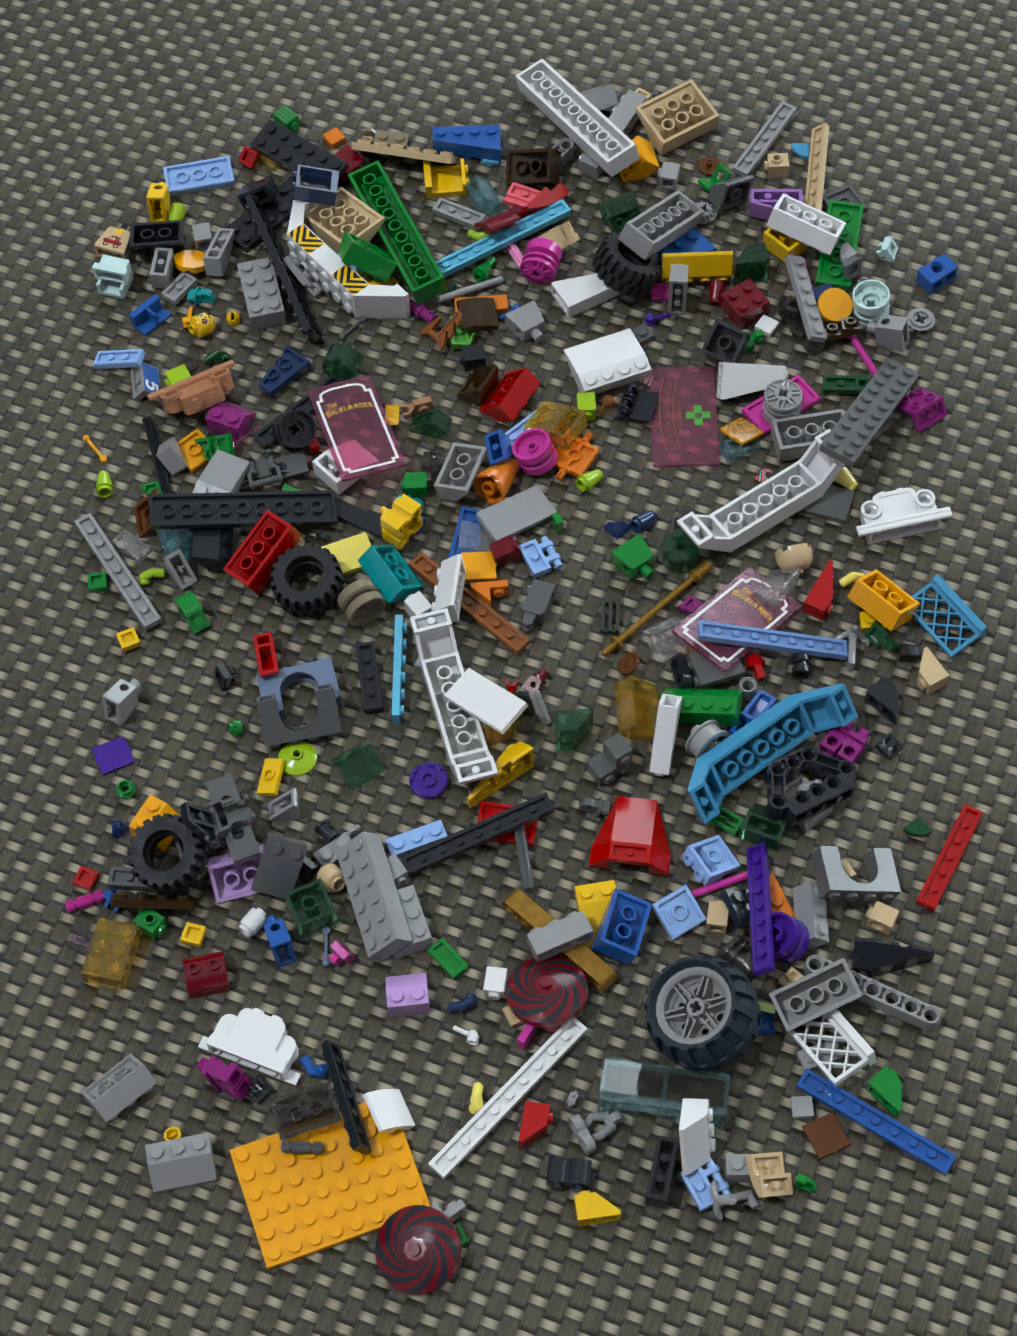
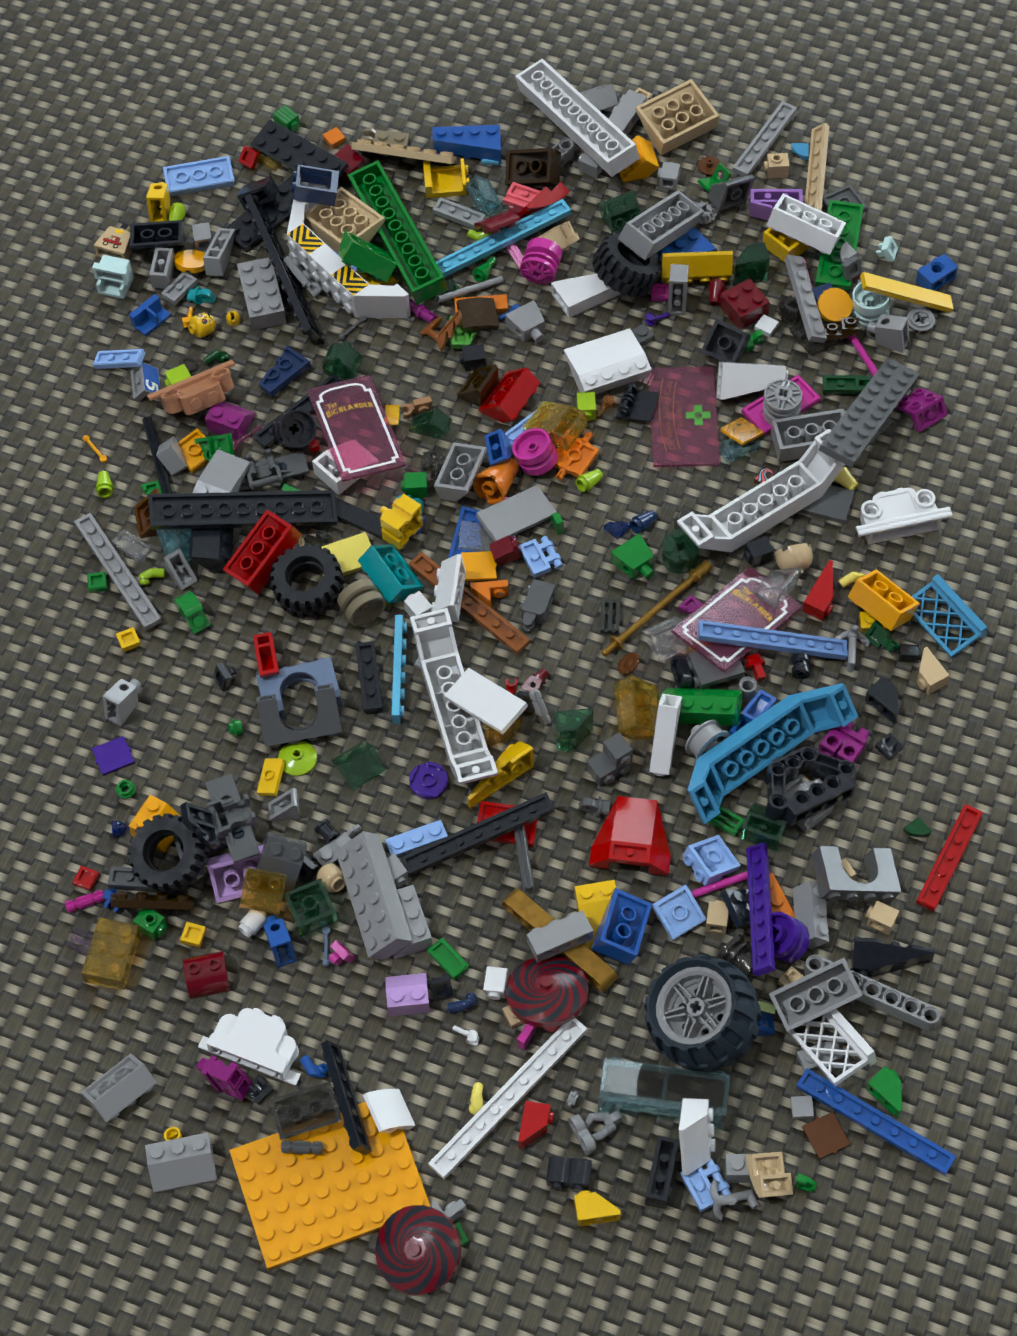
none -> clear yellow slope [239,867,287,914]
none -> black tile [429,975,454,1001]
none -> black brick [743,536,774,568]
none -> yellow tile [860,272,954,313]

